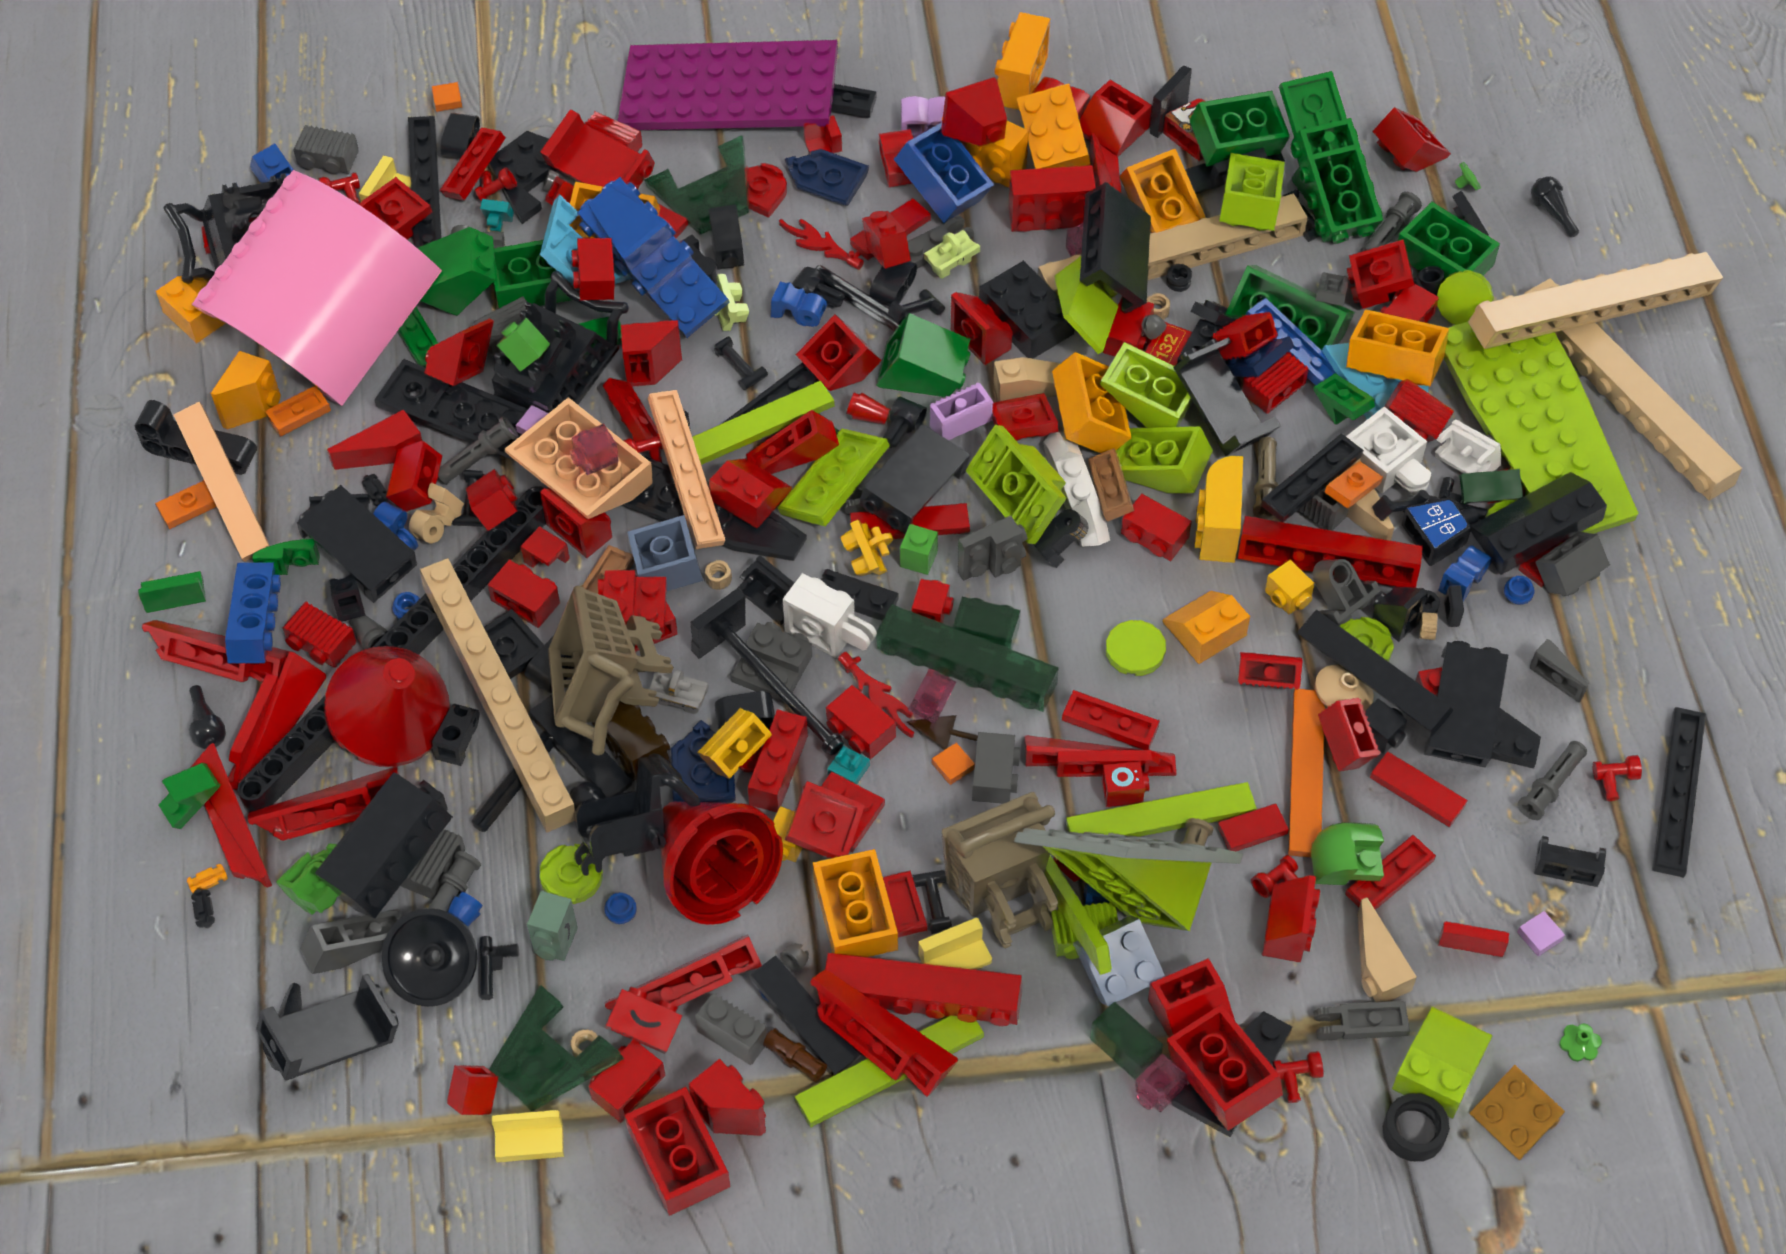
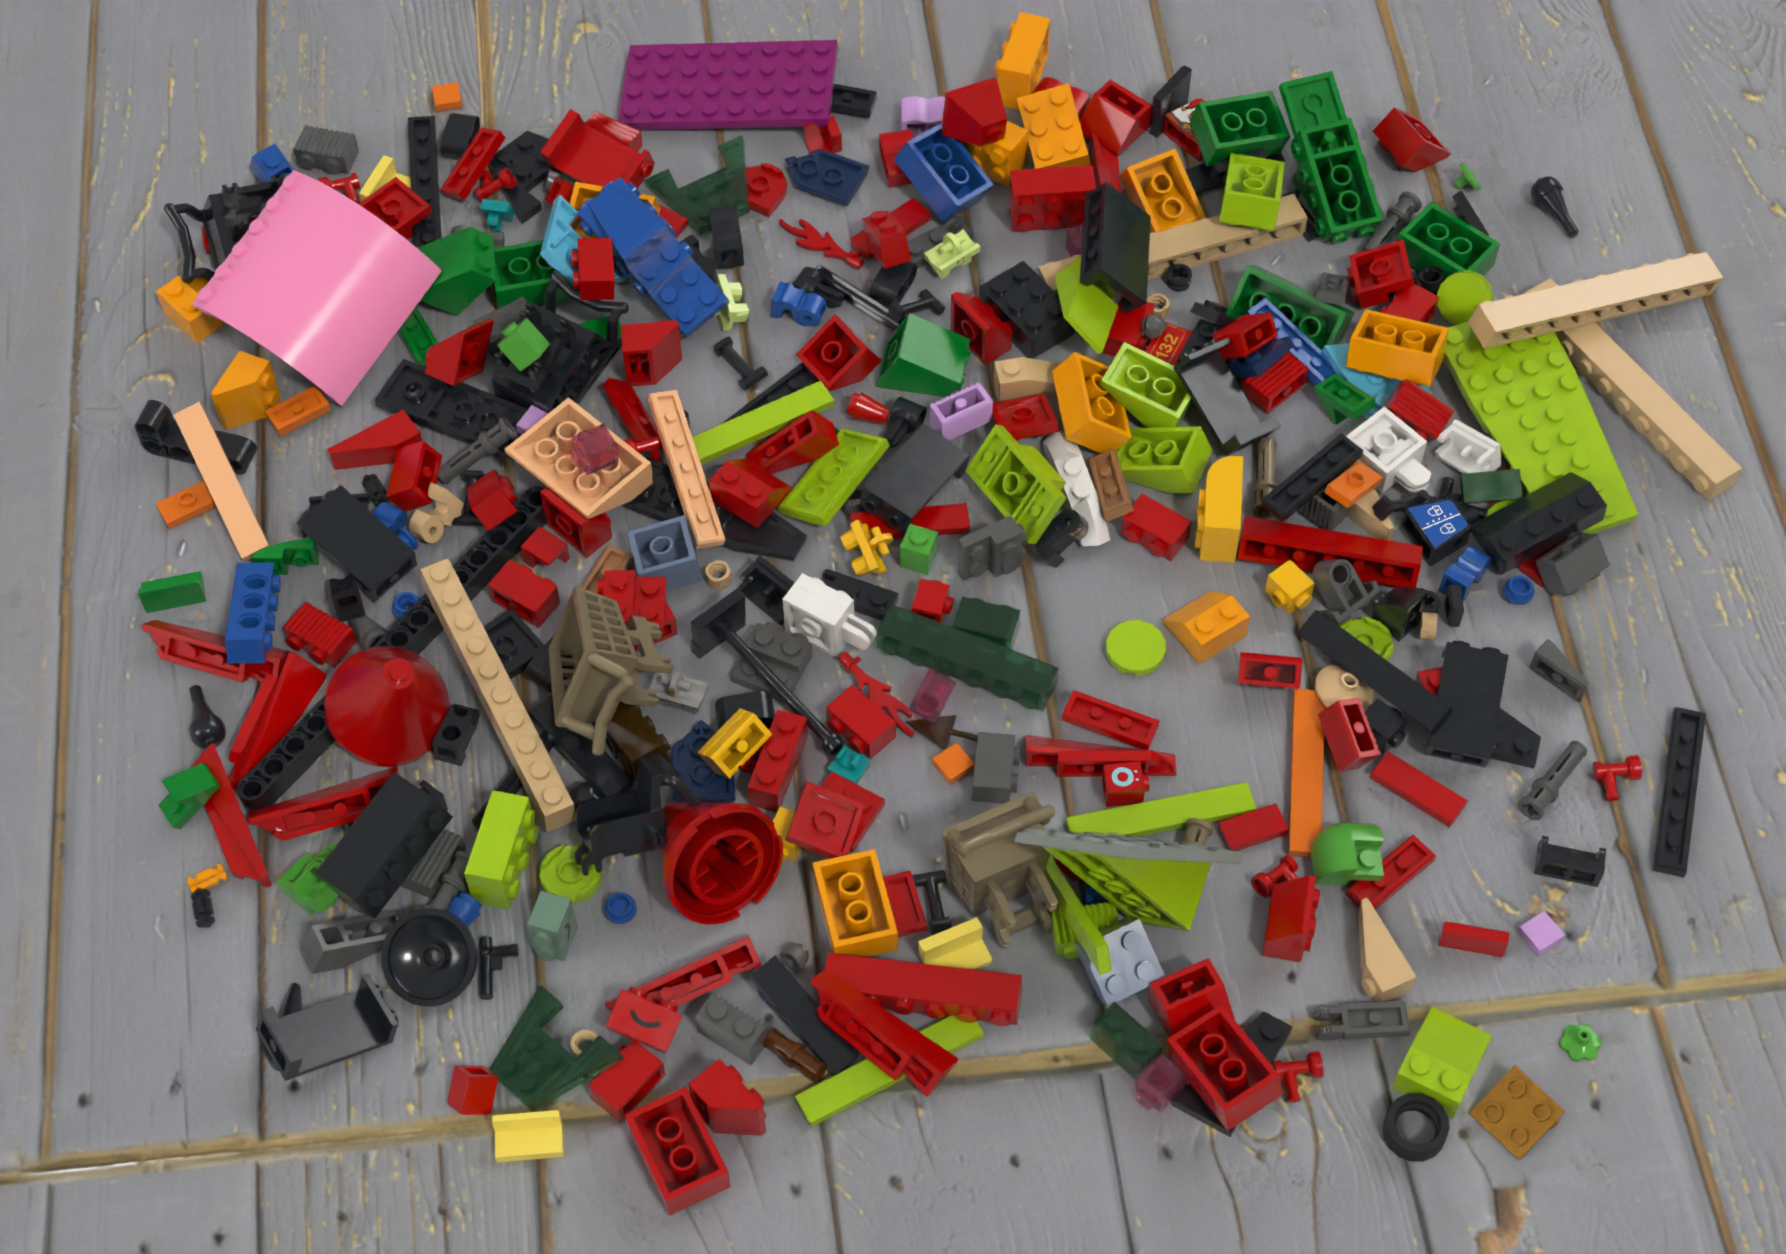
none -> lime brick [464,790,539,910]

